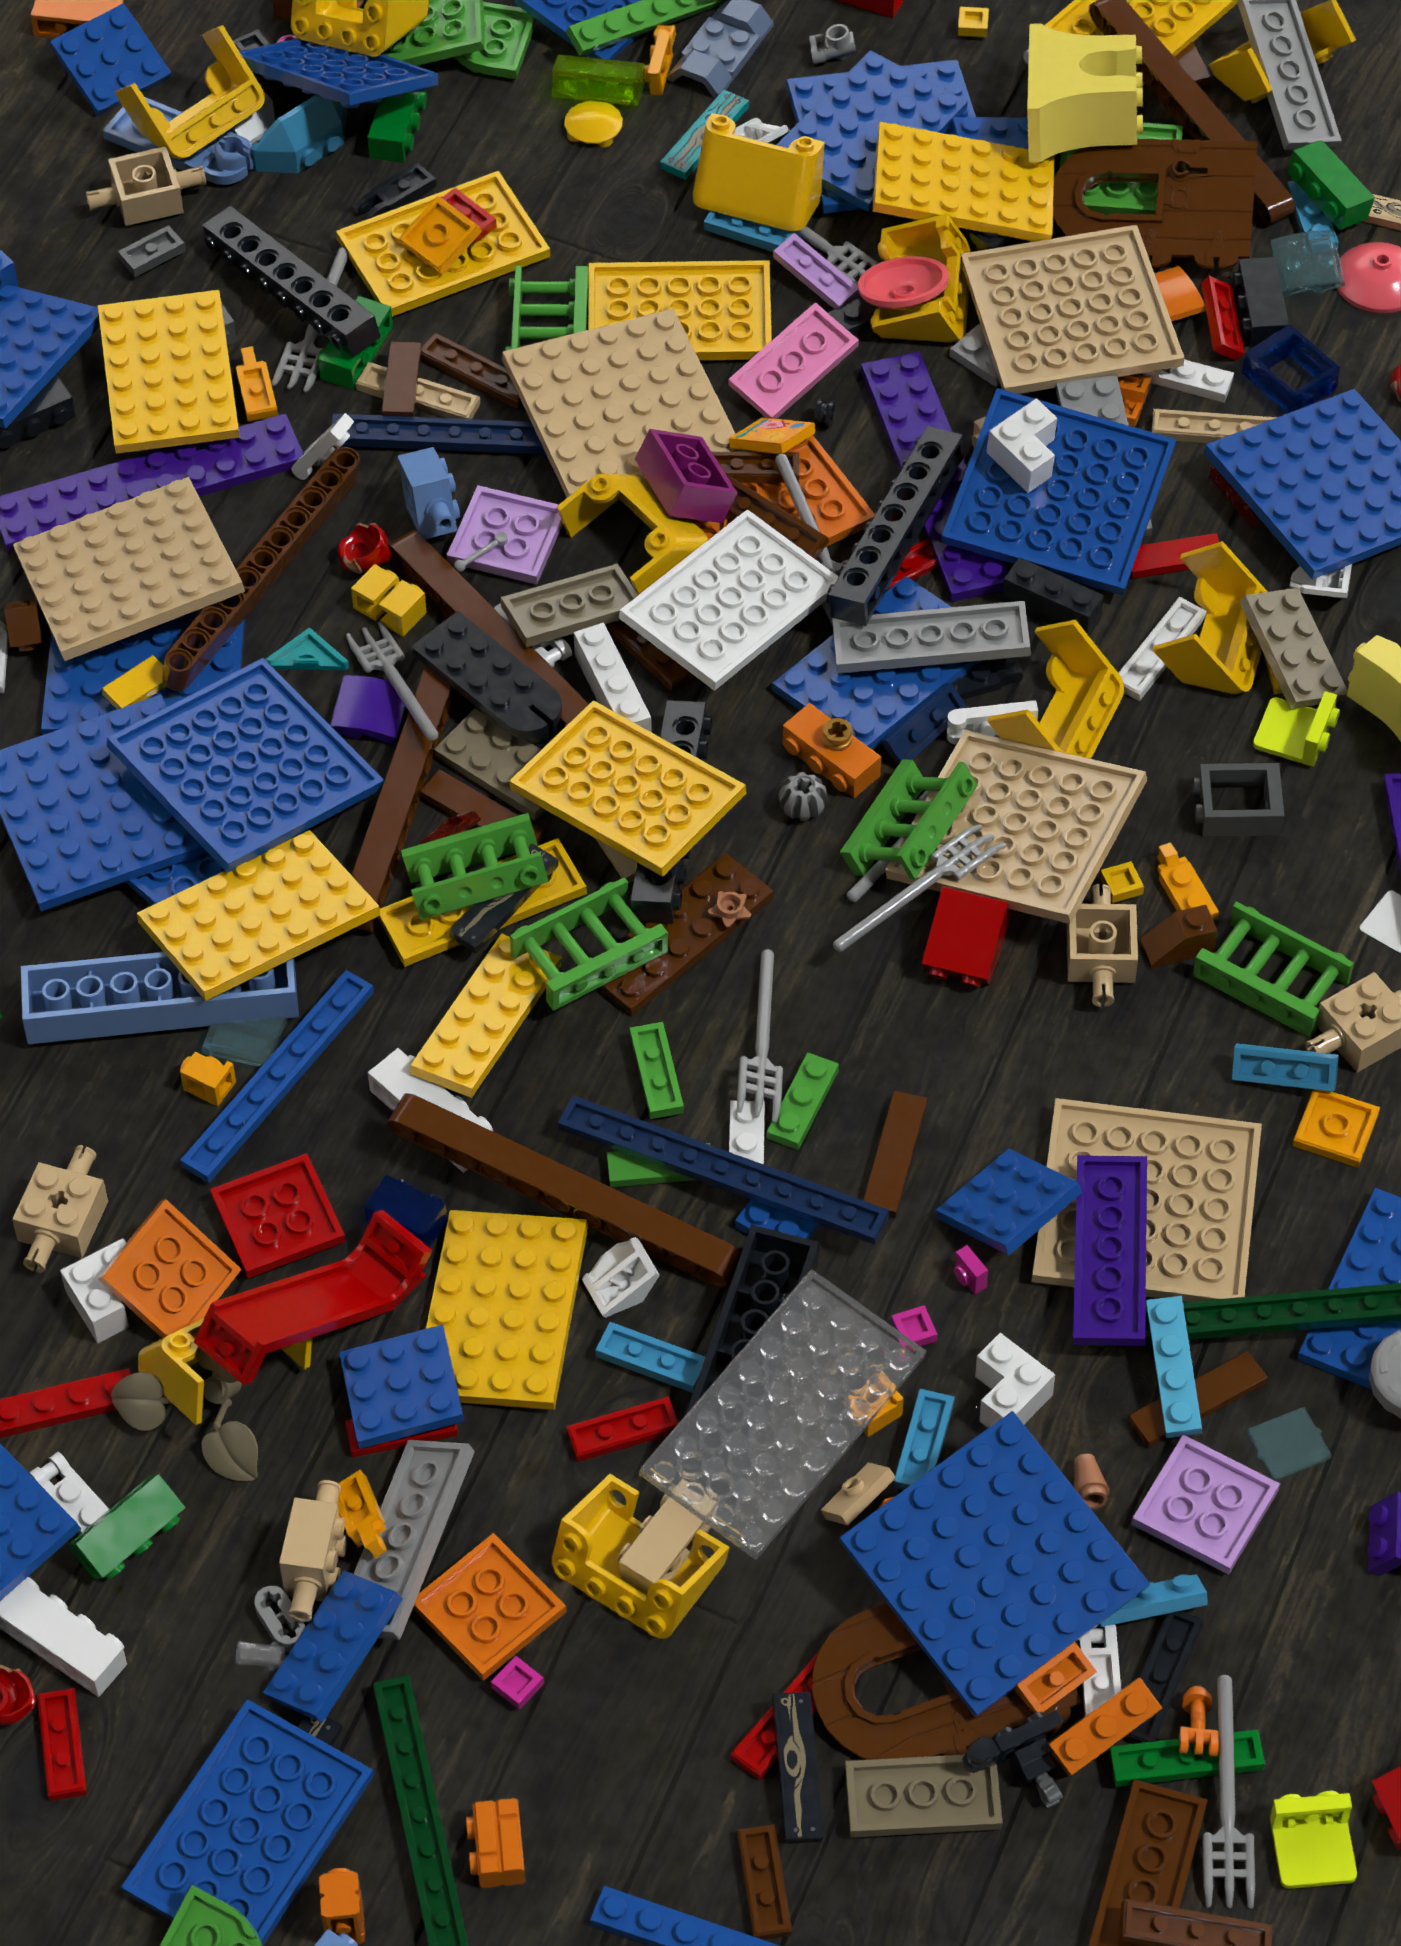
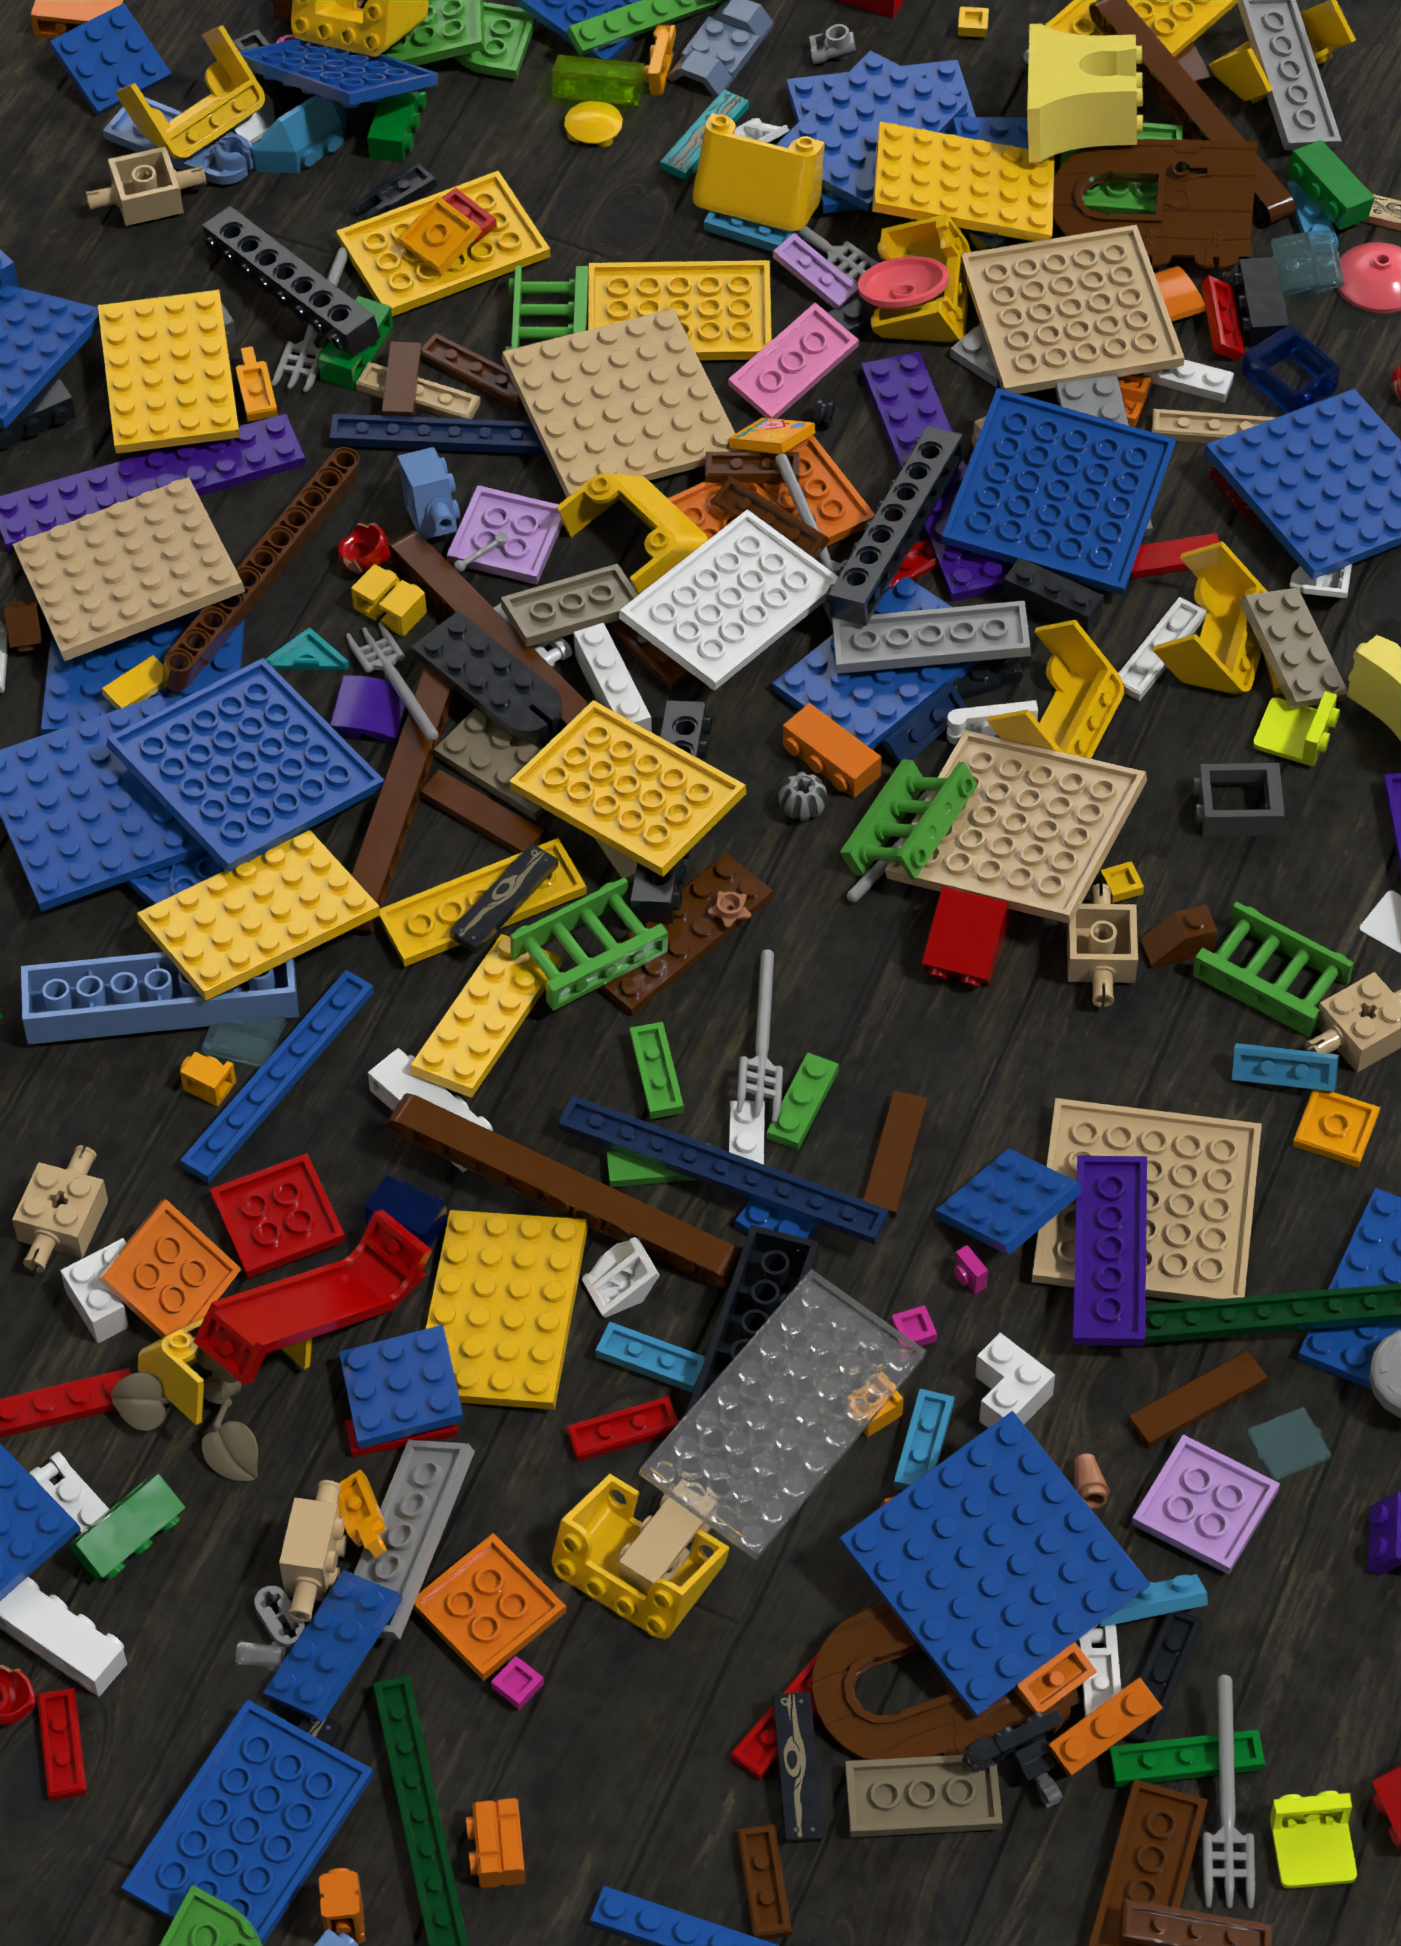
dark grey plate [118,225,186,277] -> none
white plate [292,413,354,479] -> none
bright green fence [401,813,549,920] -> none
clear red tile [416,810,481,846] -> none
magenta brick [635,429,737,523] -> none
tan plate [821,1462,895,1525] -> none
pearl gold bush [823,718,852,751] -> none
light grey piece [833,825,1006,952] -> none
white brick [986,398,1058,493] -> none
medium azure plate [1146,1296,1202,1438] -> none
light orange hinge [1157,843,1219,920] -> none
orange hinge [1179,1686,1219,1757] -> none

